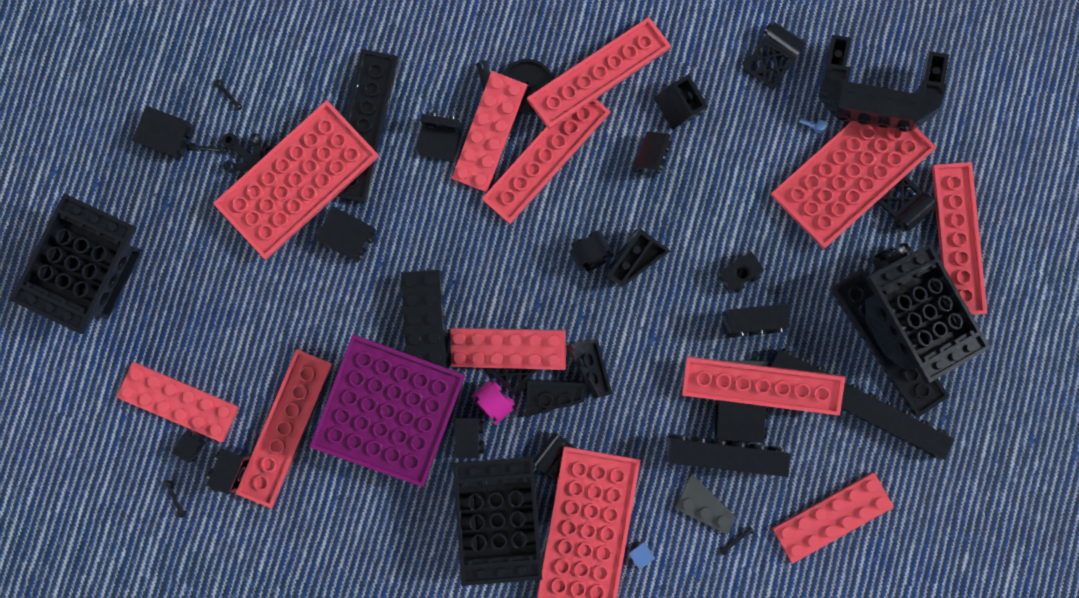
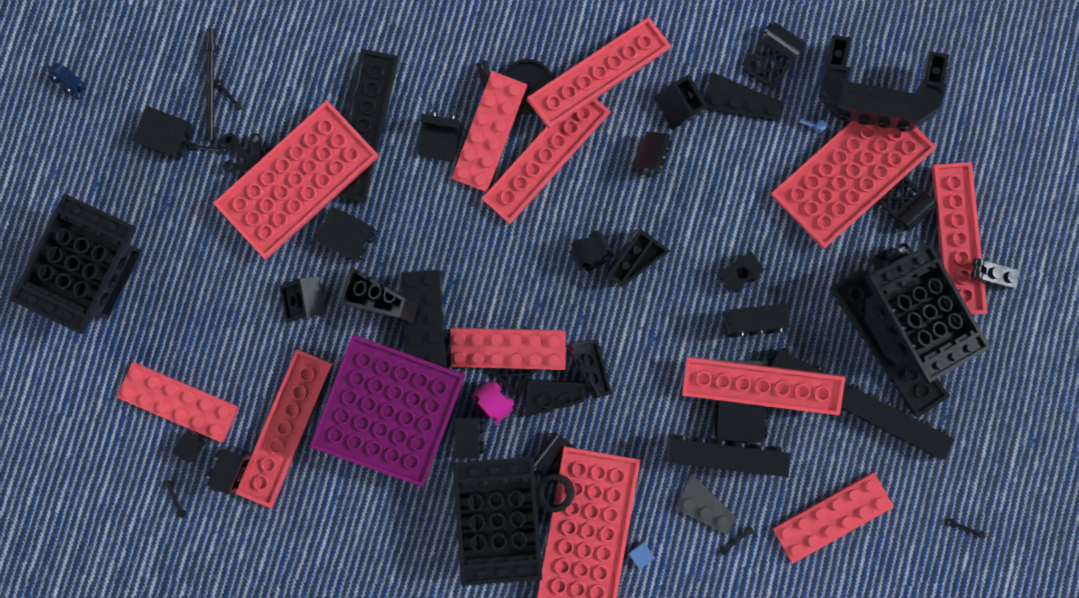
none -> dark blue hinge [47,63,87,100]
none -> black bar [205,28,216,141]
none -> black slope [279,277,326,323]
none -> black wedge [339,267,419,323]
none -> black tyre [536,473,575,513]
none -> black wing [705,72,782,122]
none -> black hinge [946,518,986,539]
none -> plate [970,258,1019,289]

